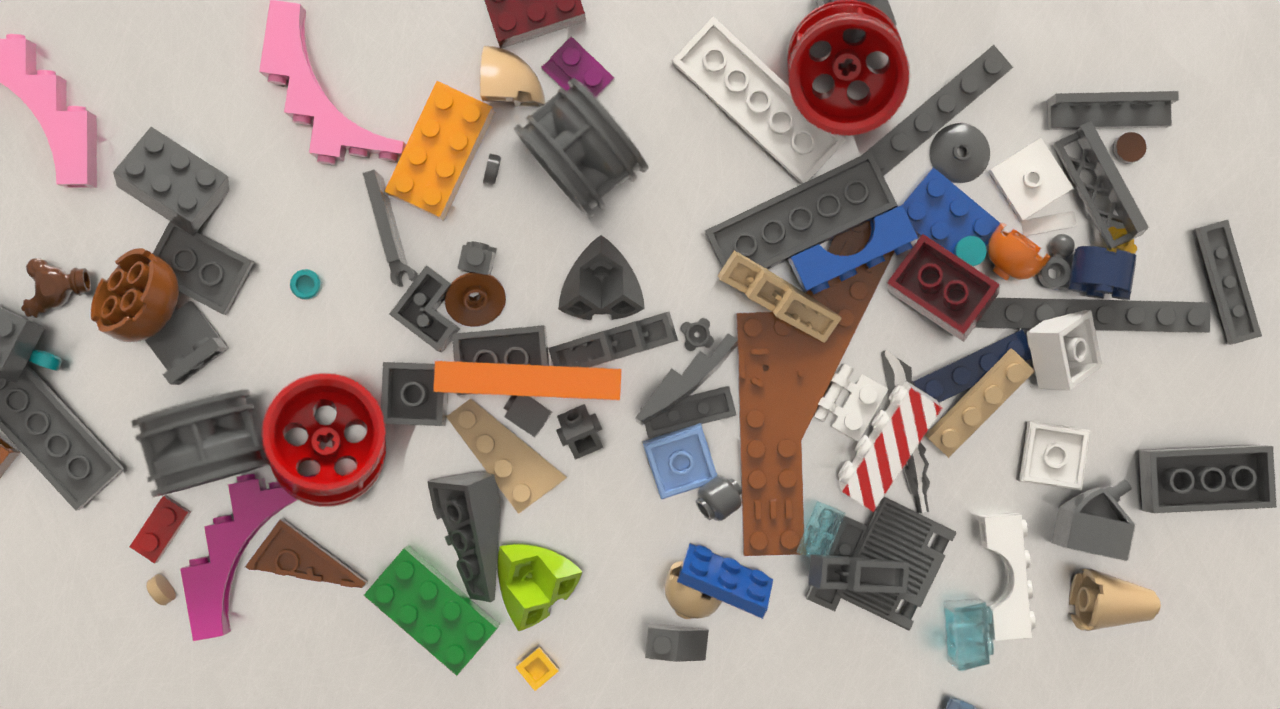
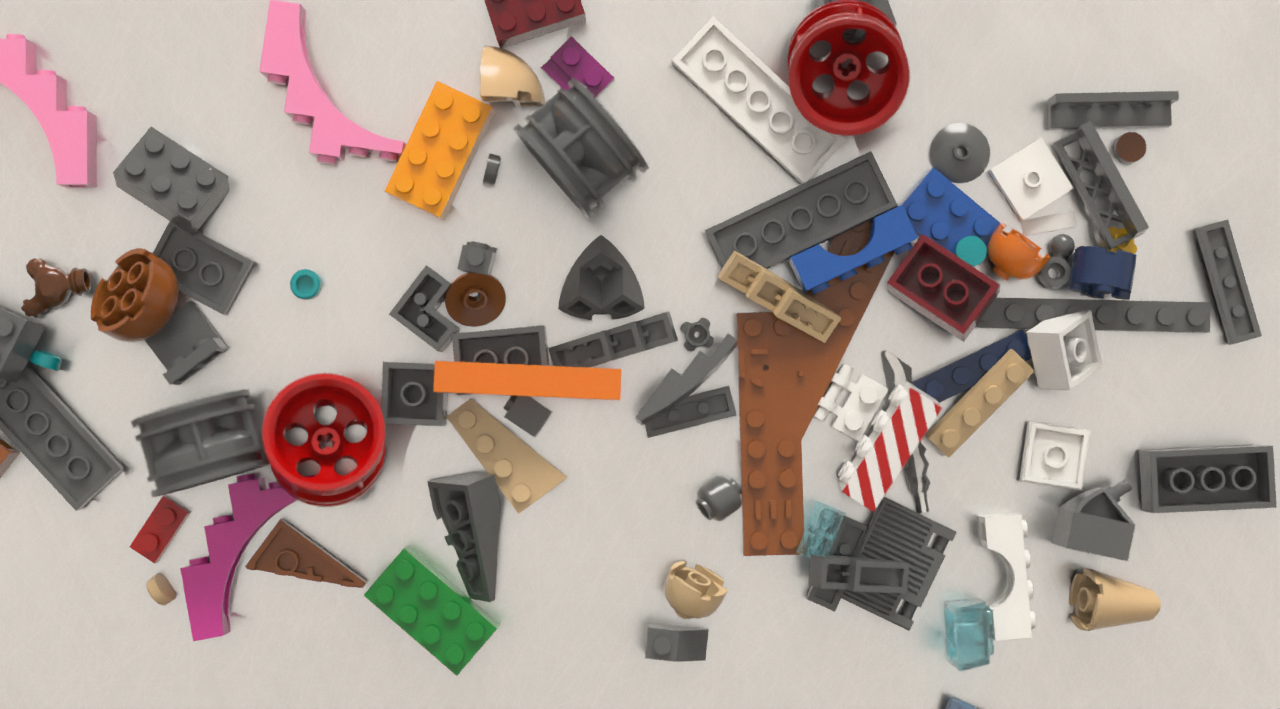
dark grey tile [362,170,418,287] -> none
lime brick [498,544,582,631] -> none
yellow plate [515,646,559,691] -> none
dark grey brick [556,404,603,460] -> none
light blue plate [642,423,717,500] -> none
blue plate [677,543,773,619] -> none
dark grey plate [861,45,1013,176] -> none

